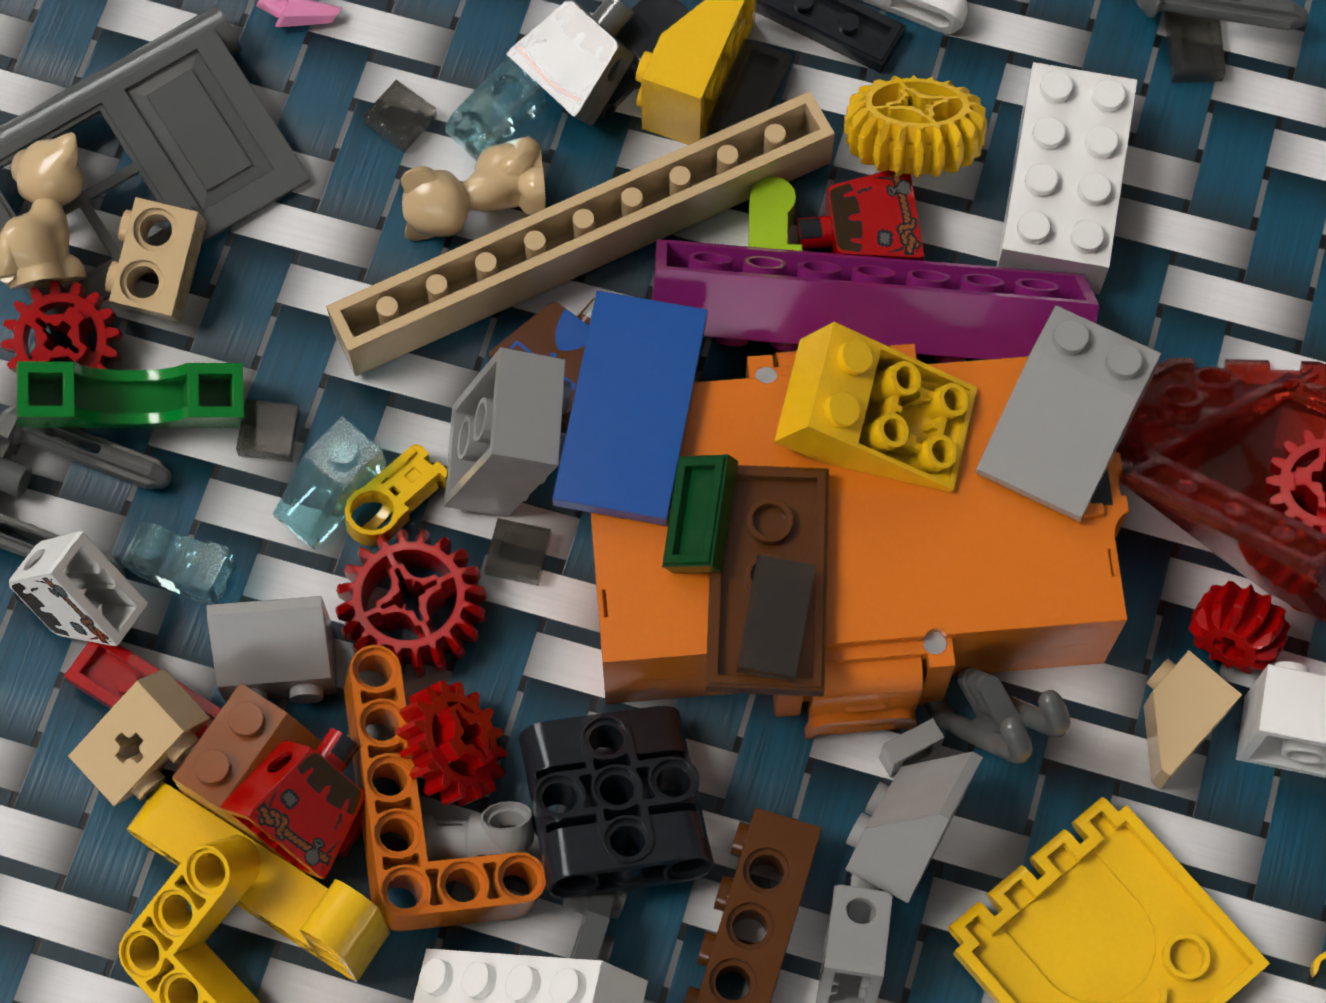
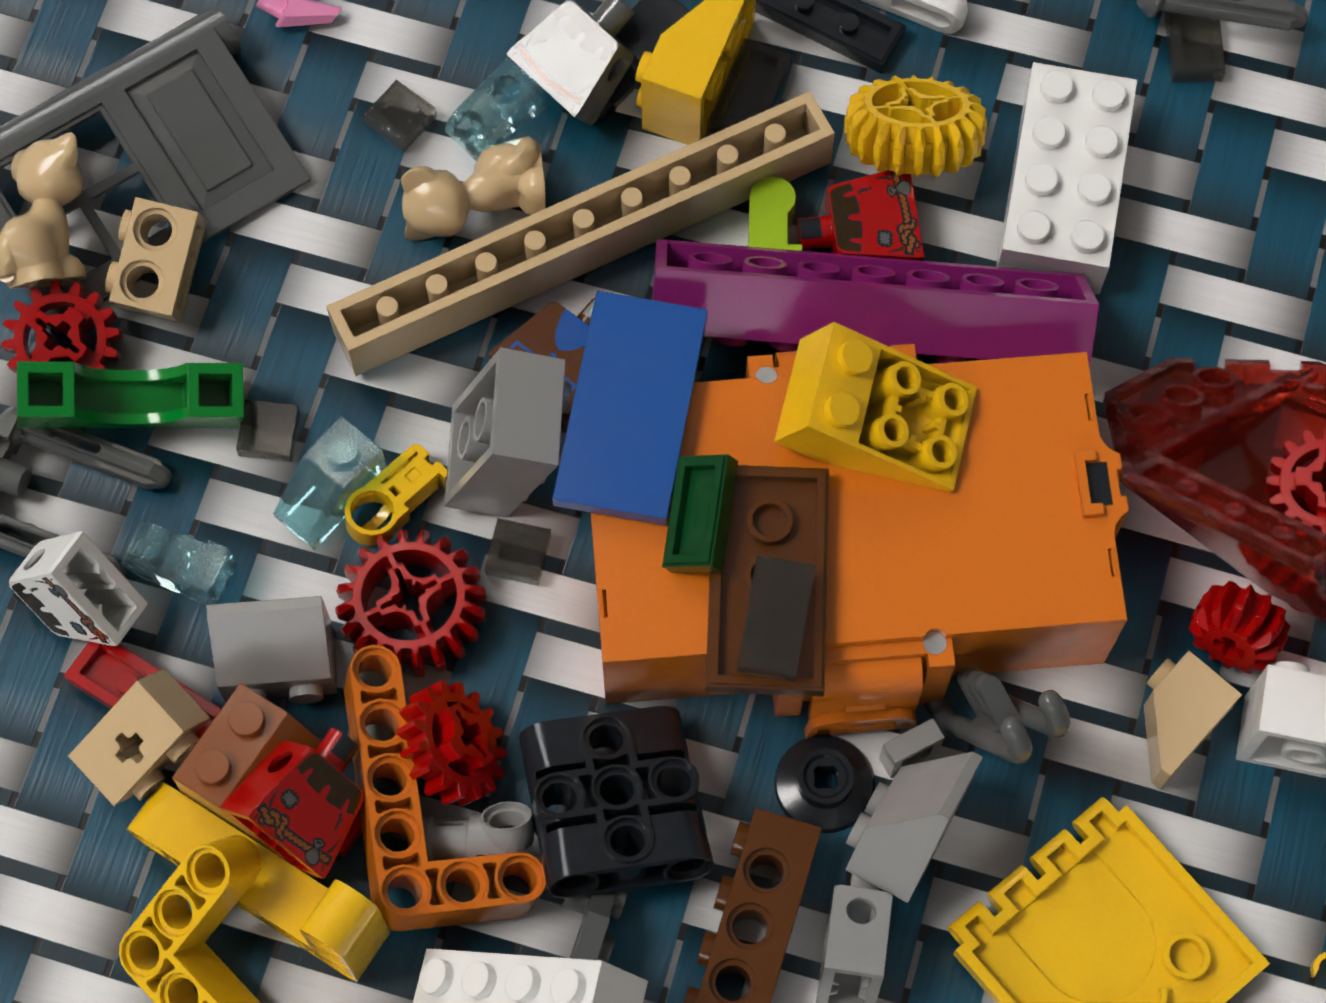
light grey slope [975,305,1161,522] -> none
none -> black piece [774,735,875,834]

